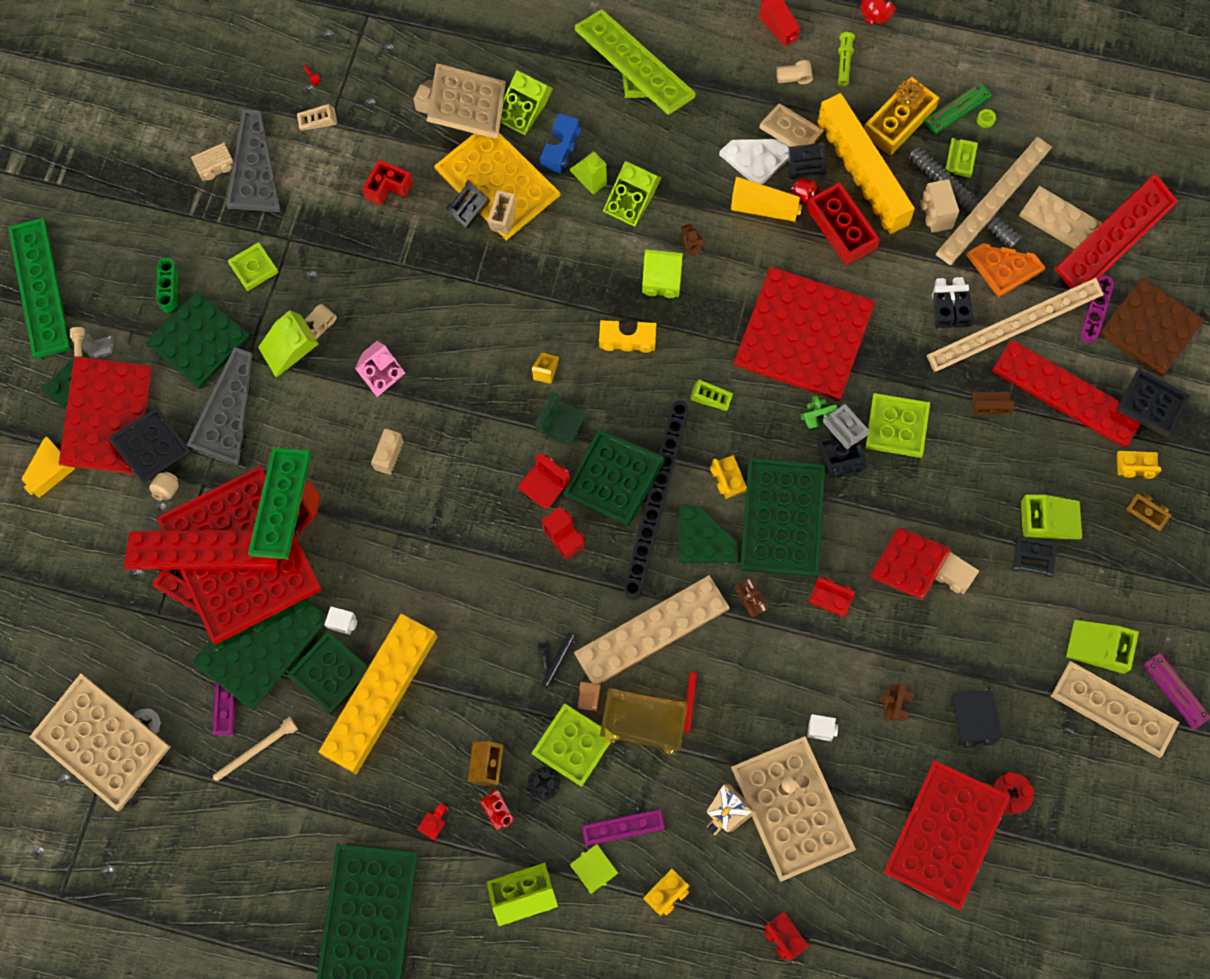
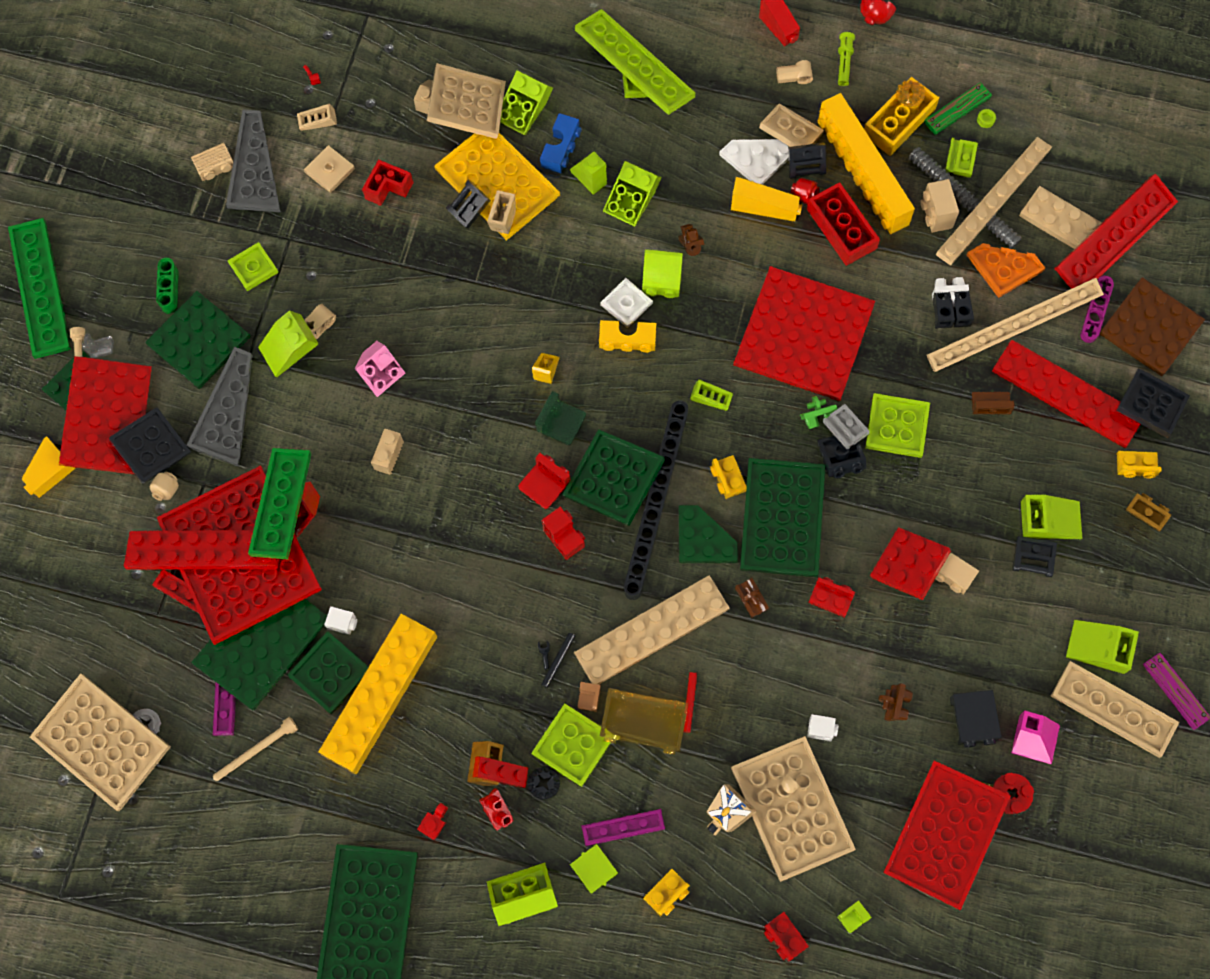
none -> tan plate [304,145,355,193]
none -> red plate [473,756,528,788]
none -> white plate [600,278,653,328]
none -> lime panel [837,900,872,933]
none -> dark pink slope [1011,711,1060,764]

